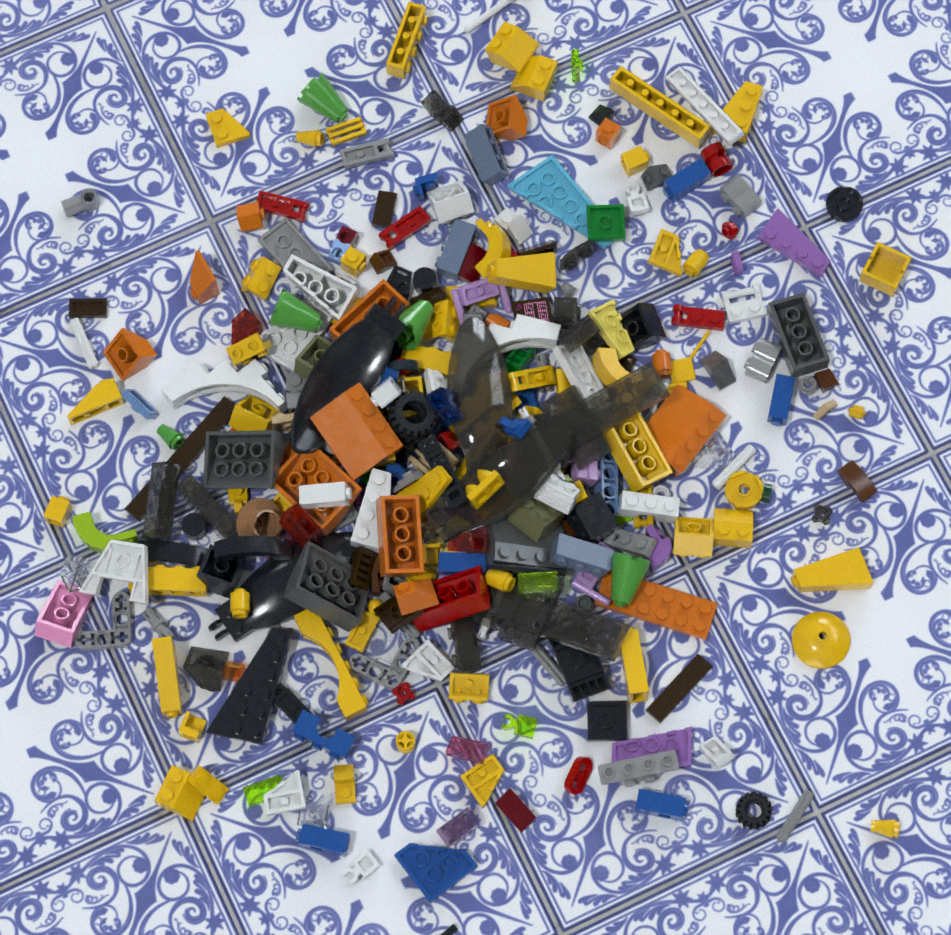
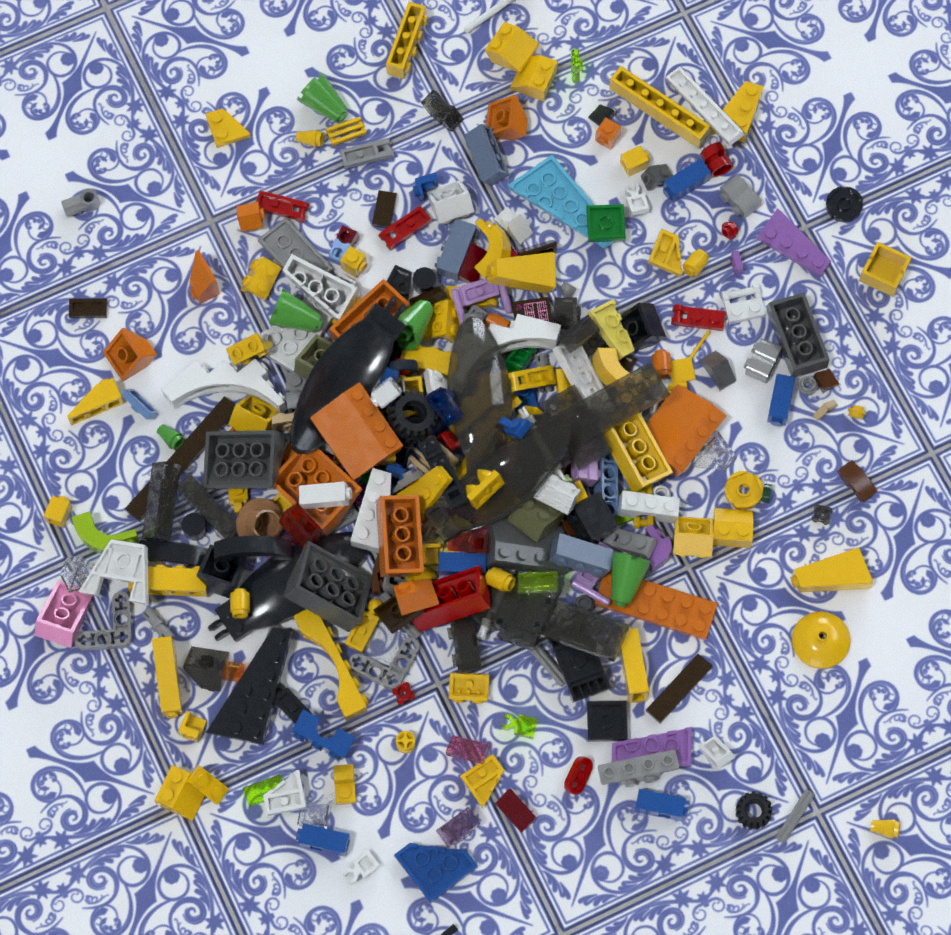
white axle [69,318,99,369] -> none
clear red slope [231,308,263,346] -> none
dark brown slope [350,546,376,591] -> none
reddish brown slope [369,249,397,275] -> none
white wing [400,640,455,682] -> none
black bar [488,562,566,576] -> none
clear smoke slope [560,240,594,271] -> none
white axle [712,444,756,490] -> none

